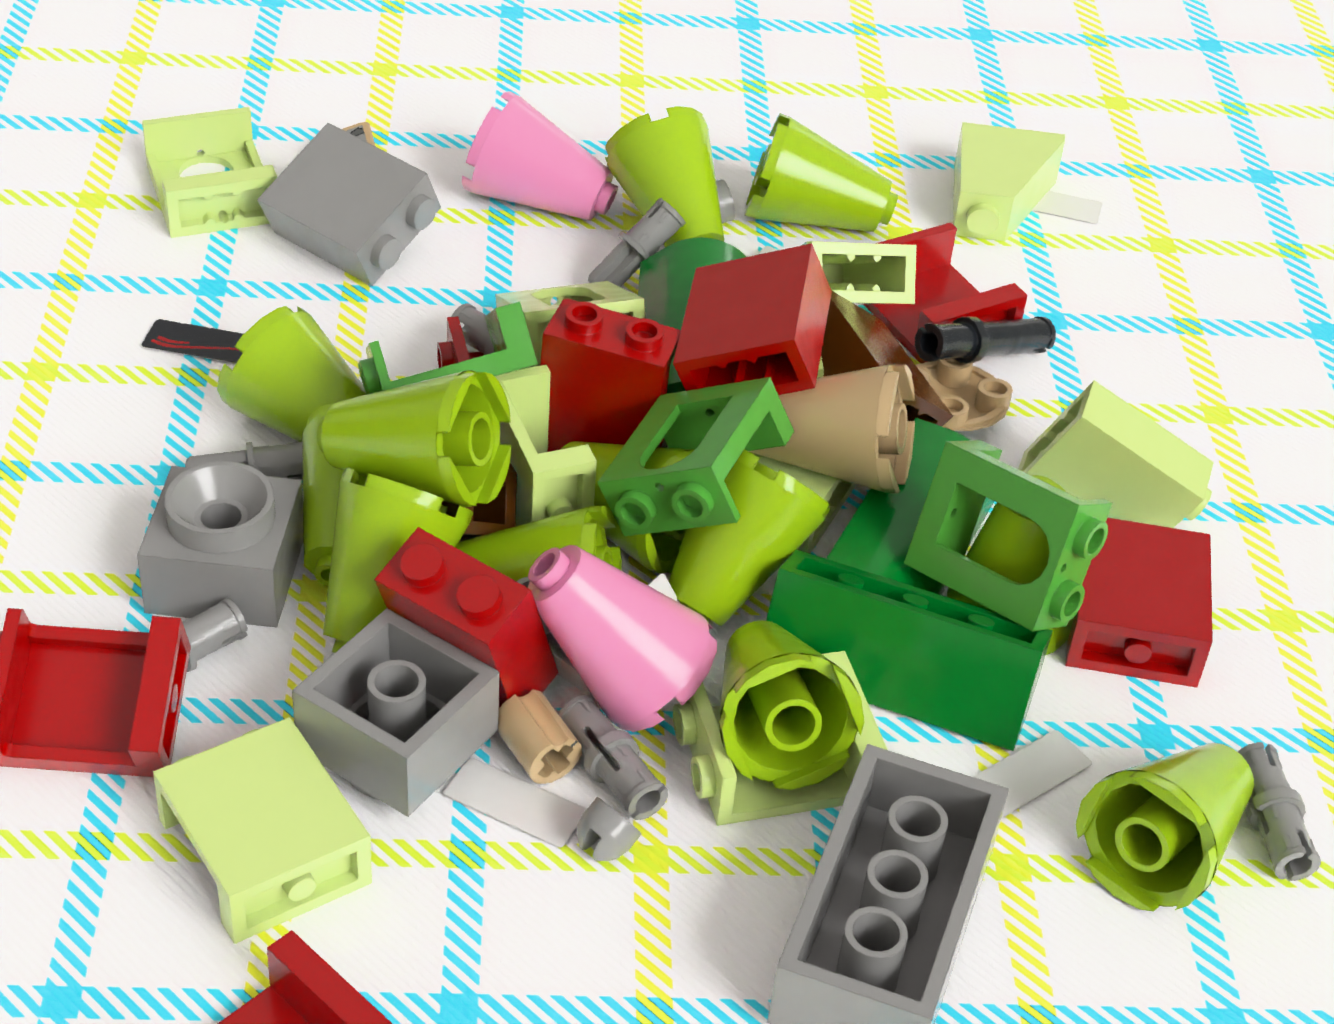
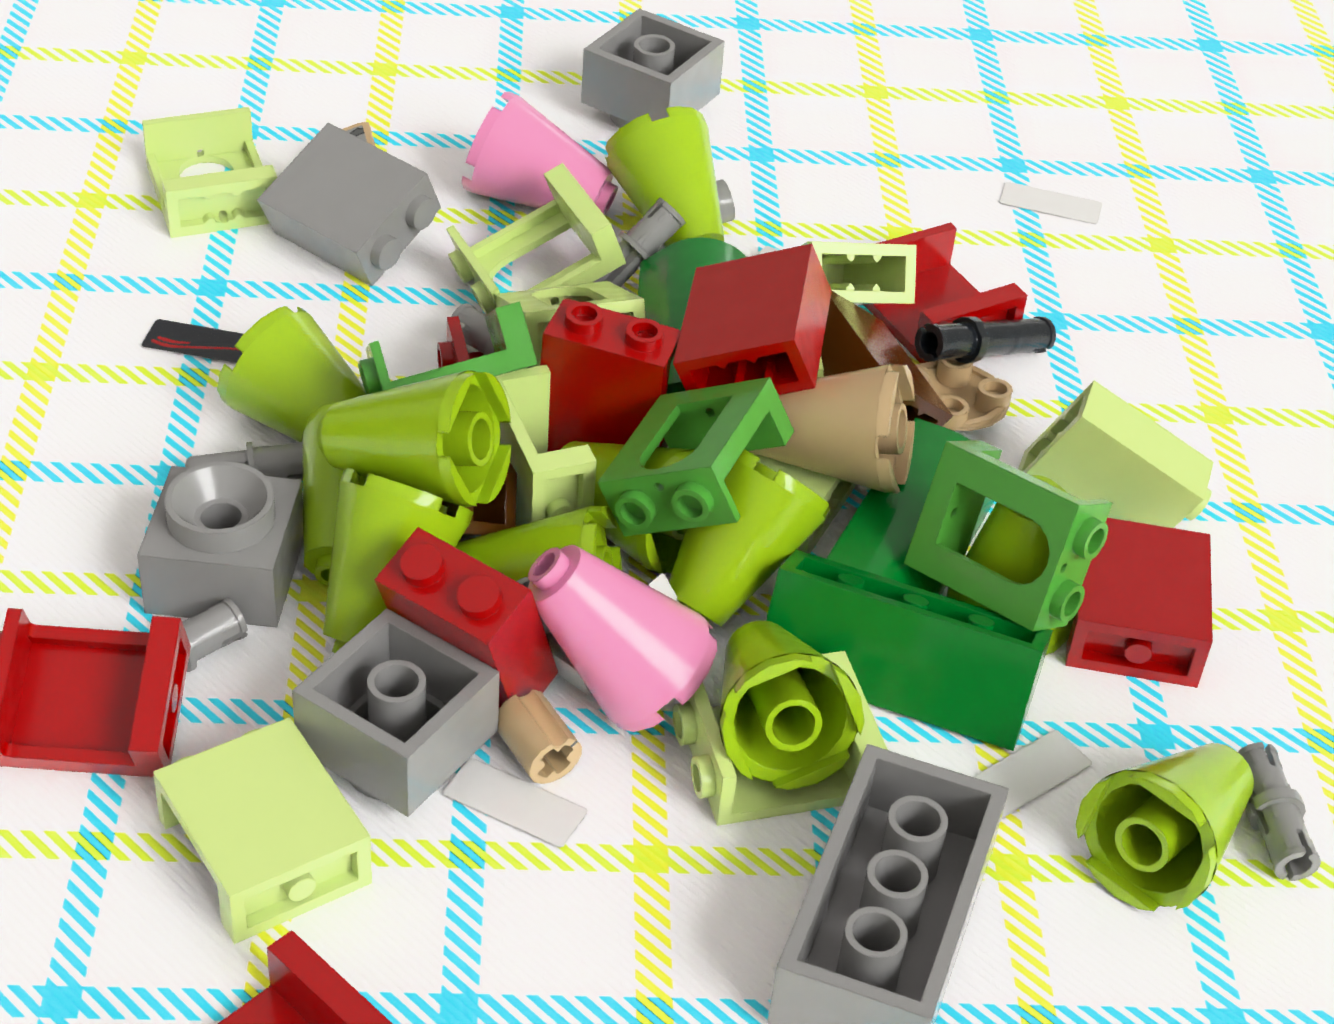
light grey pin [558,695,668,820] -> none
light grey hinge [576,797,642,862] -> none
lime cone [744,113,898,232] -> none
yellowish green slope [953,122,1065,242] -> none
none -> yellowish green panel [446,163,626,315]
none -> light grey piece [581,8,725,128]

